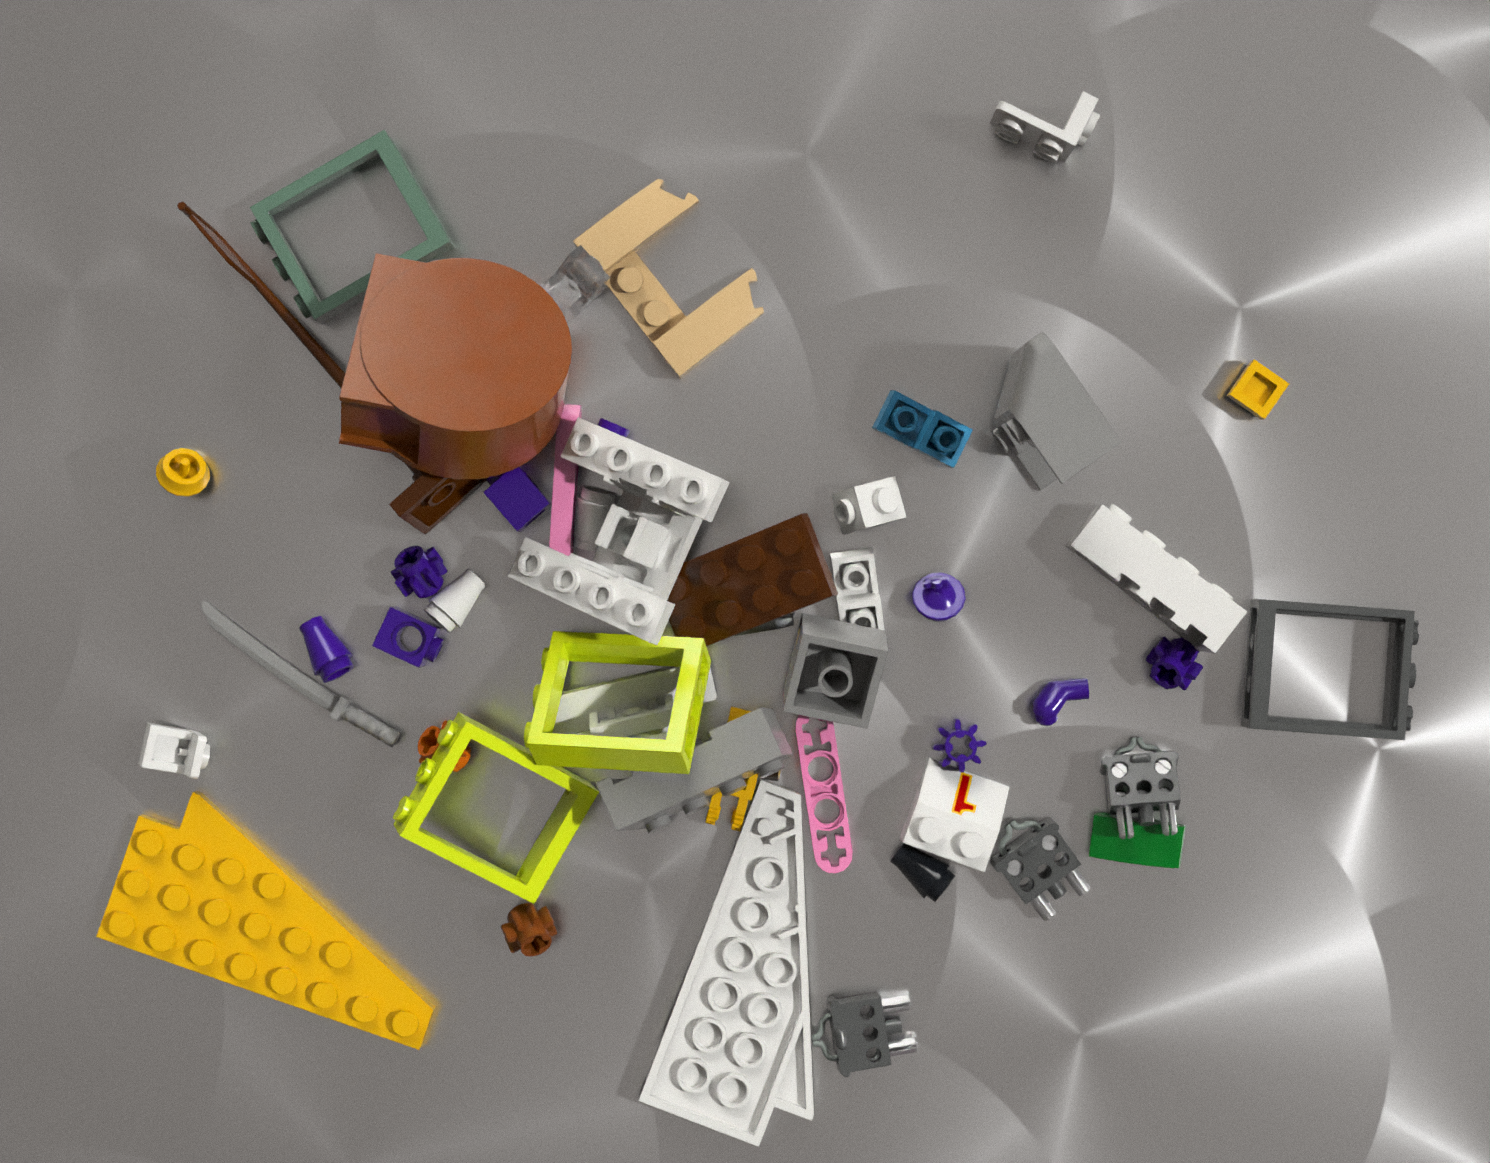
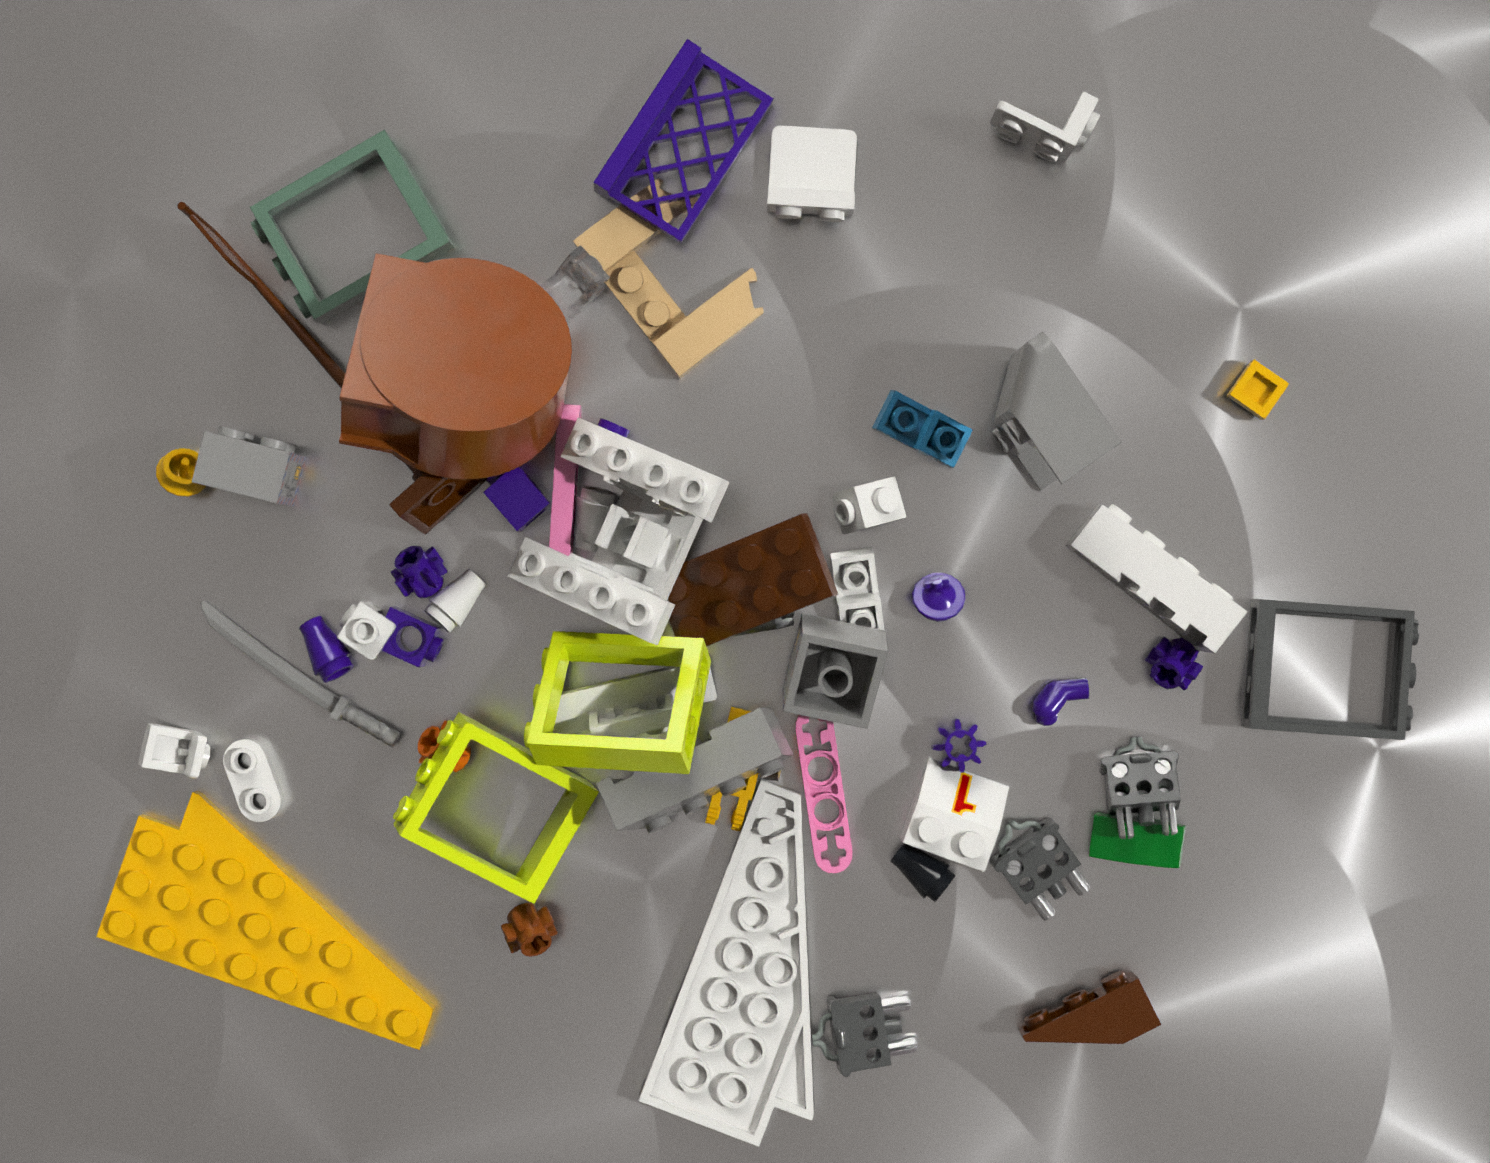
none -> light grey brick [192,426,306,506]
none -> white plate [223,738,284,822]
none -> white bracket [337,601,396,660]
none -> dark purple fence [593,39,774,244]
none -> white bracket [767,125,857,222]
none -> reddish brown slope [1018,971,1161,1044]

